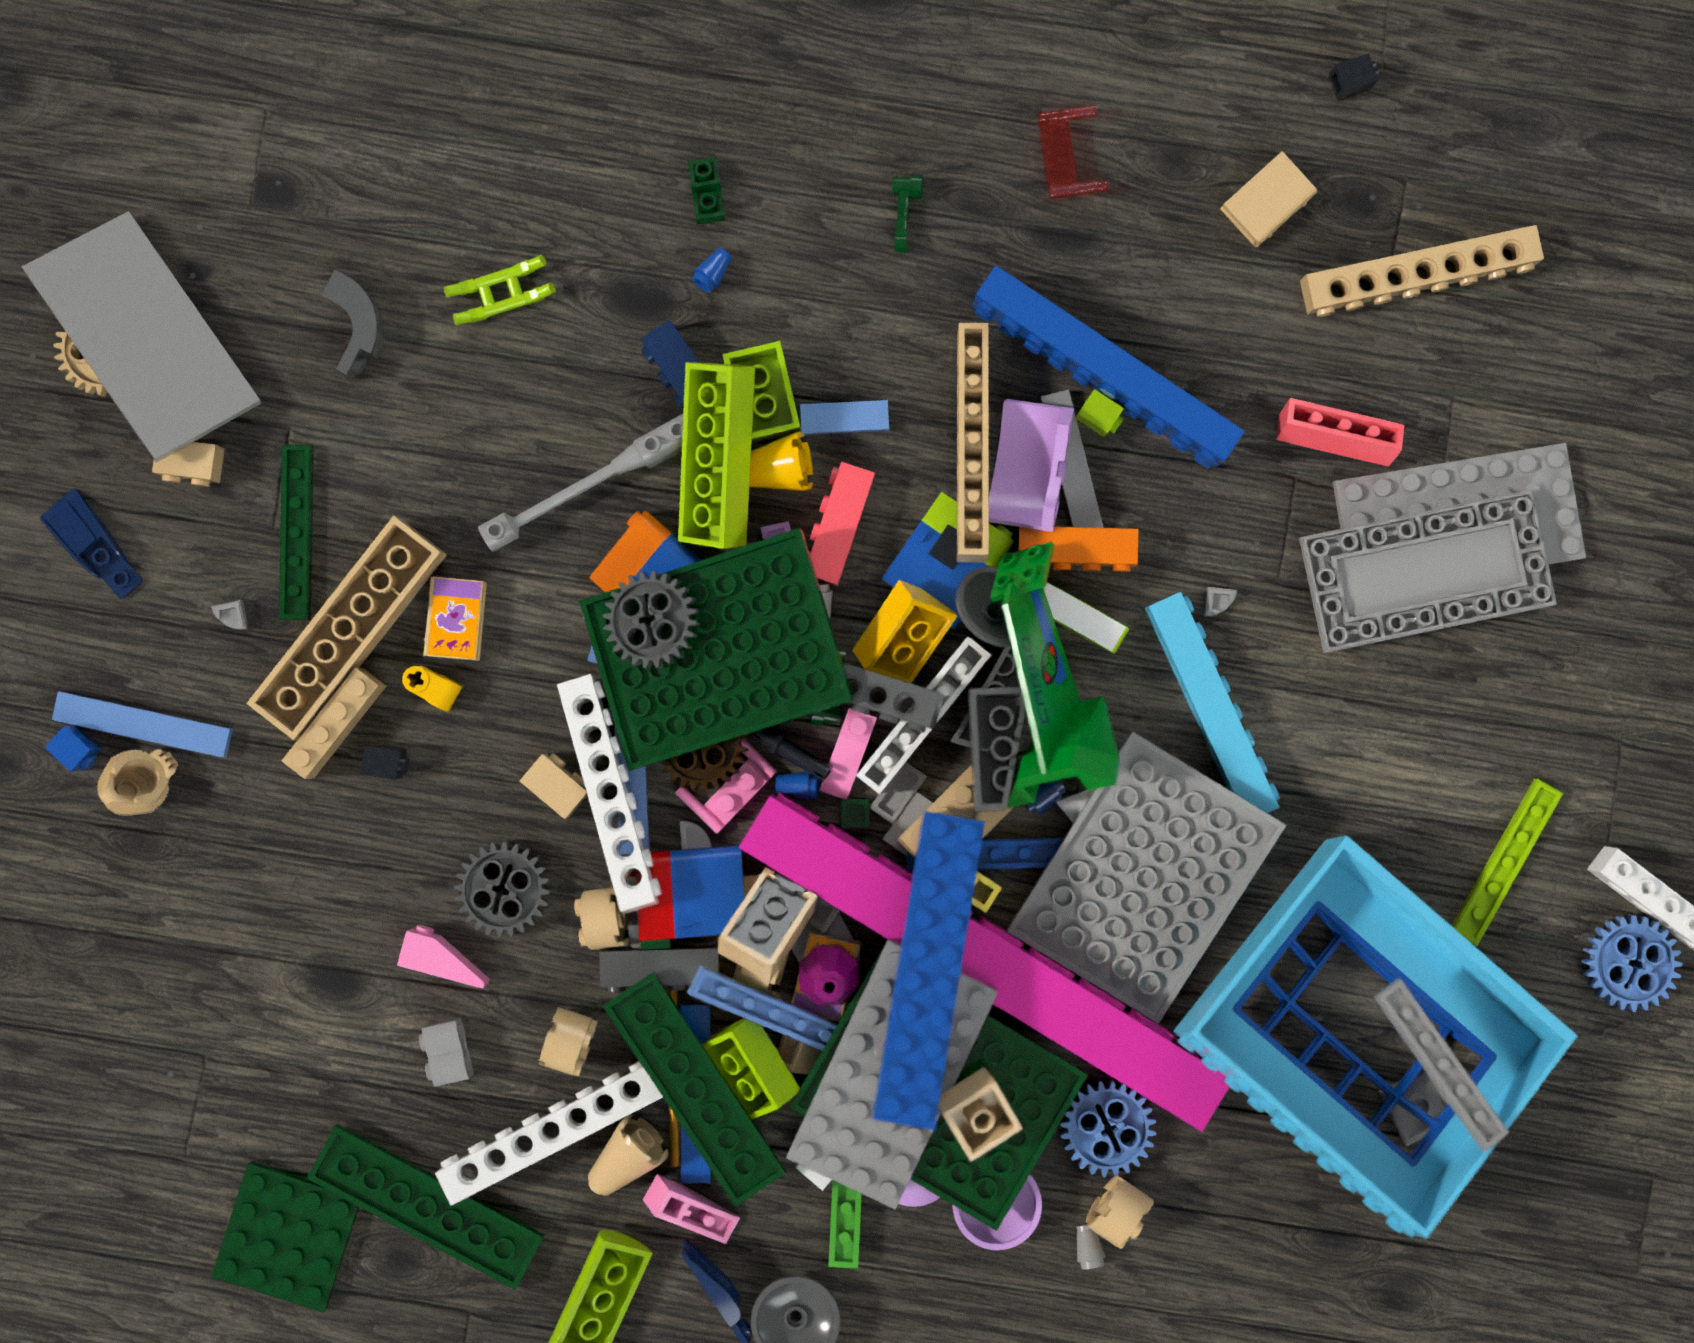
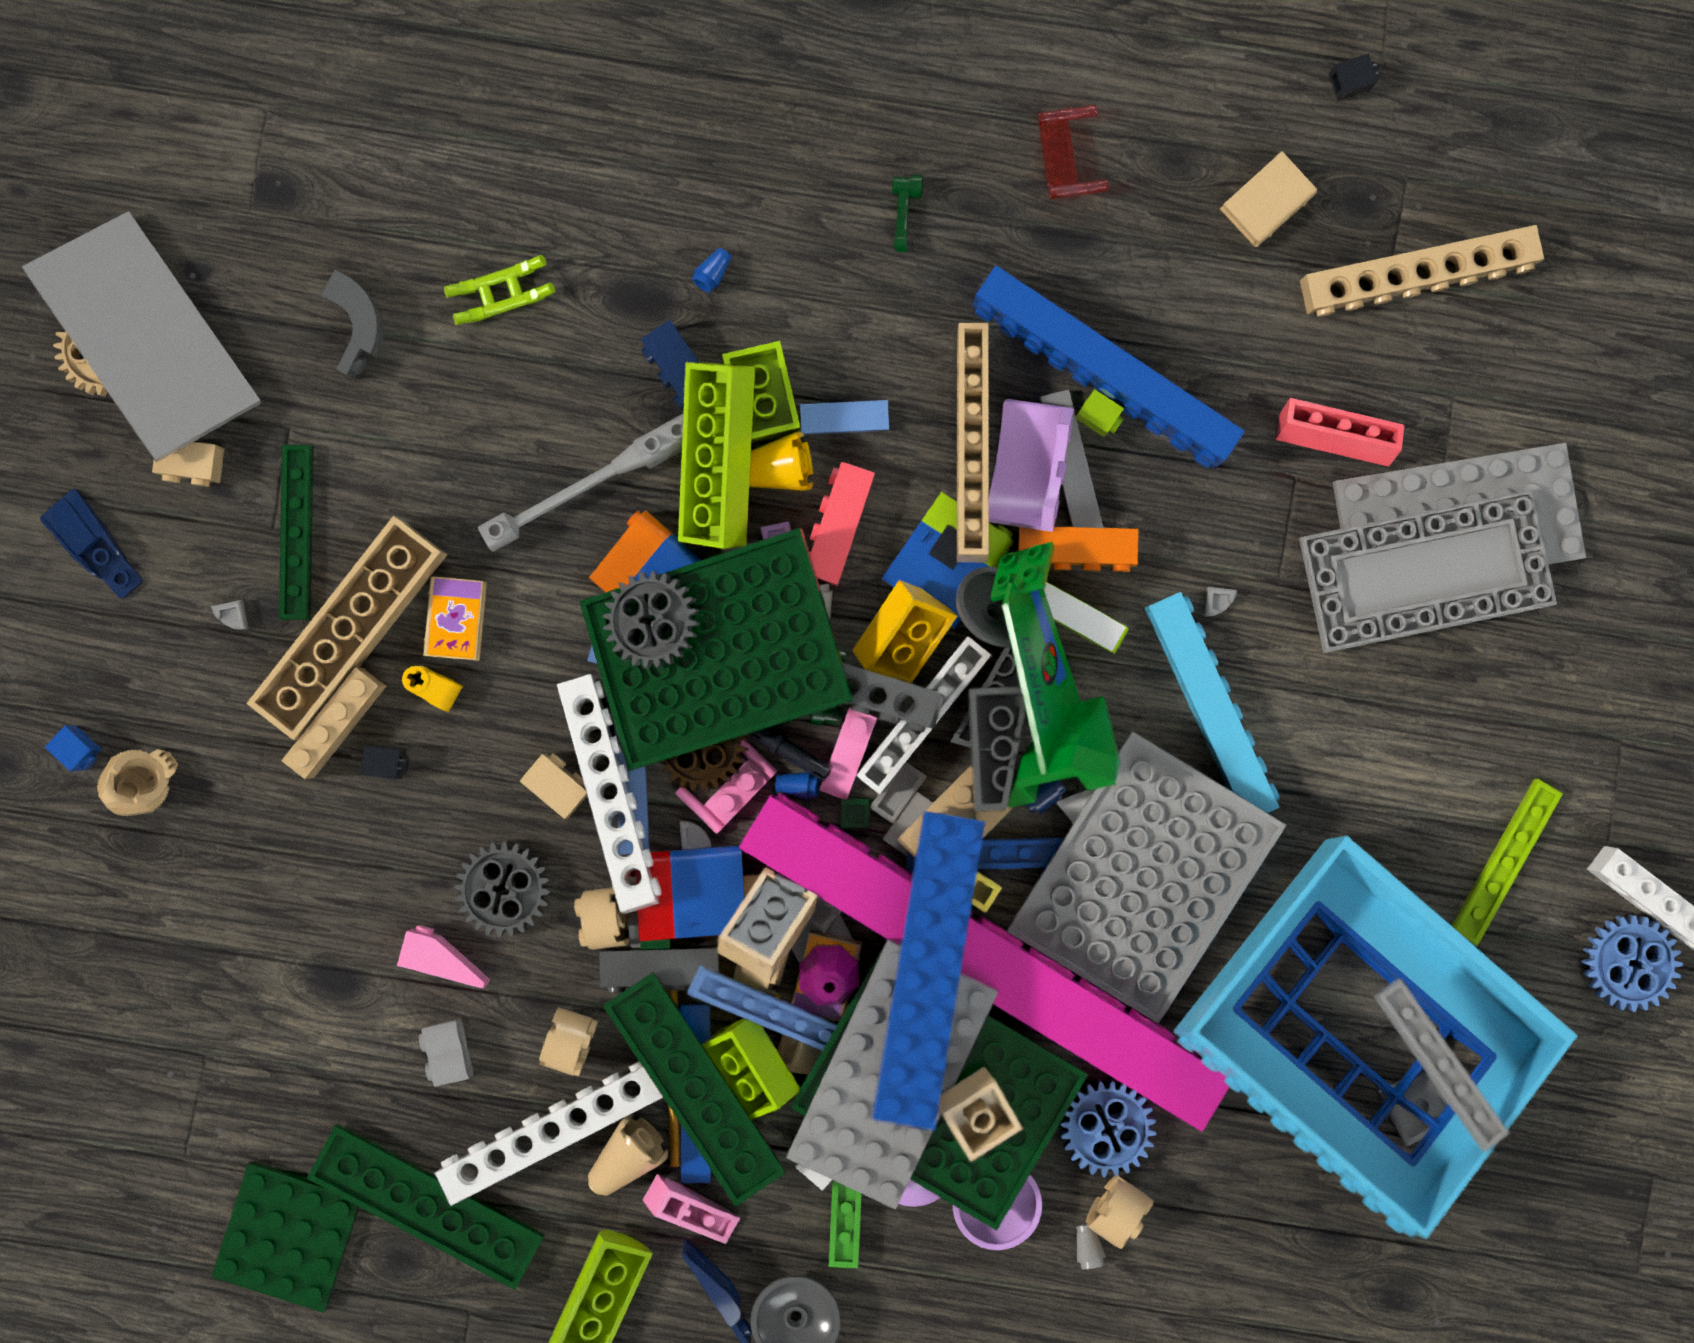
medium blue tile [52,691,233,758] -> none
dark green slope [688,157,726,224] -> none

